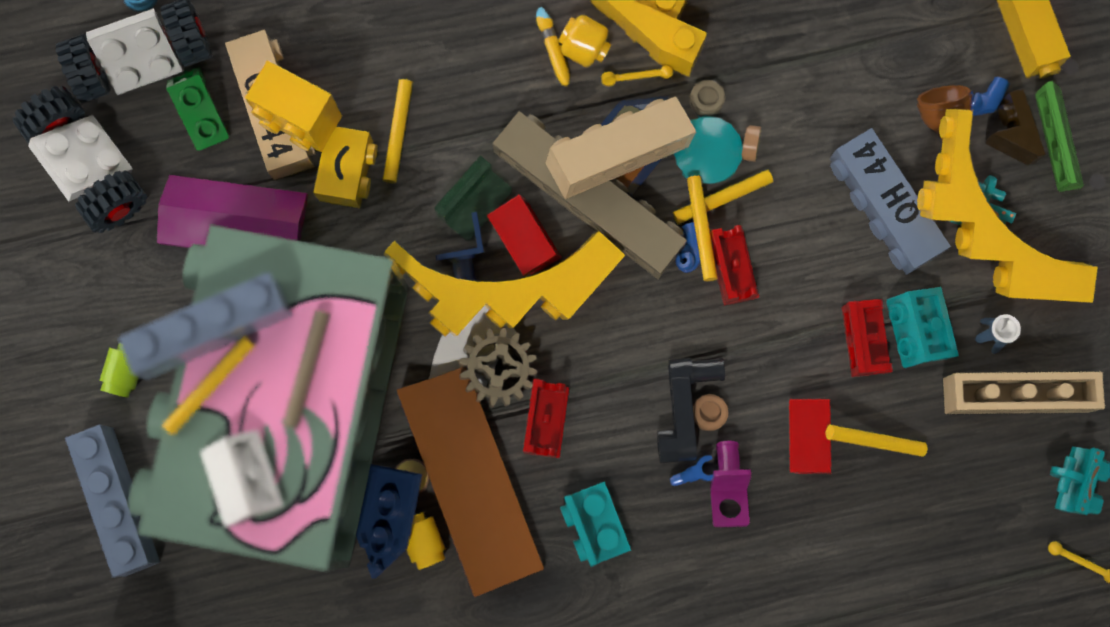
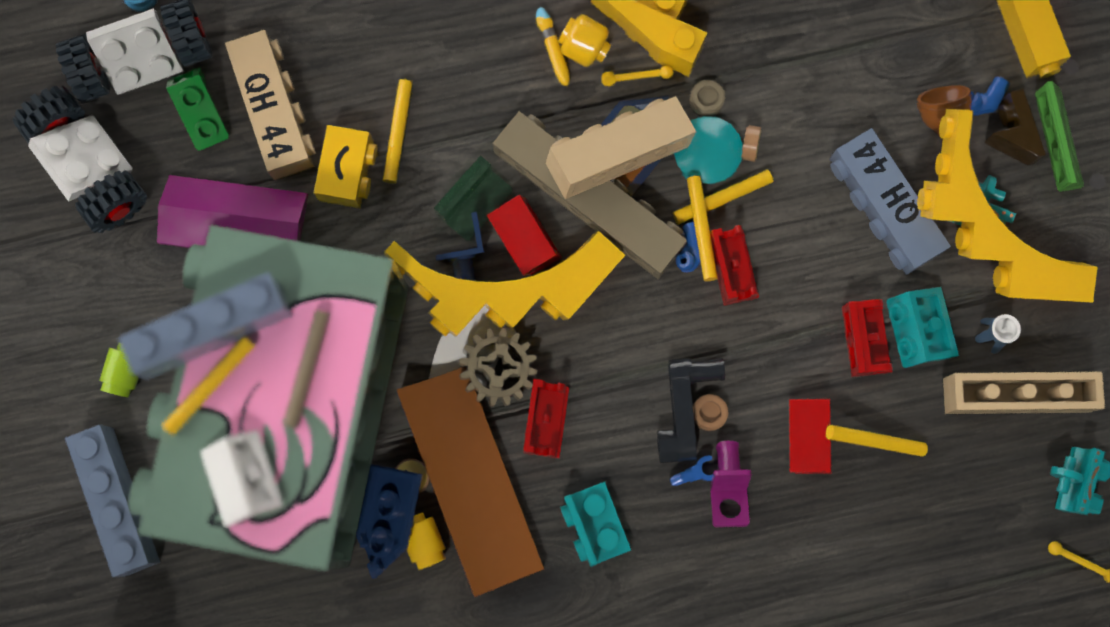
yellow brick [245,60,342,152] -> none

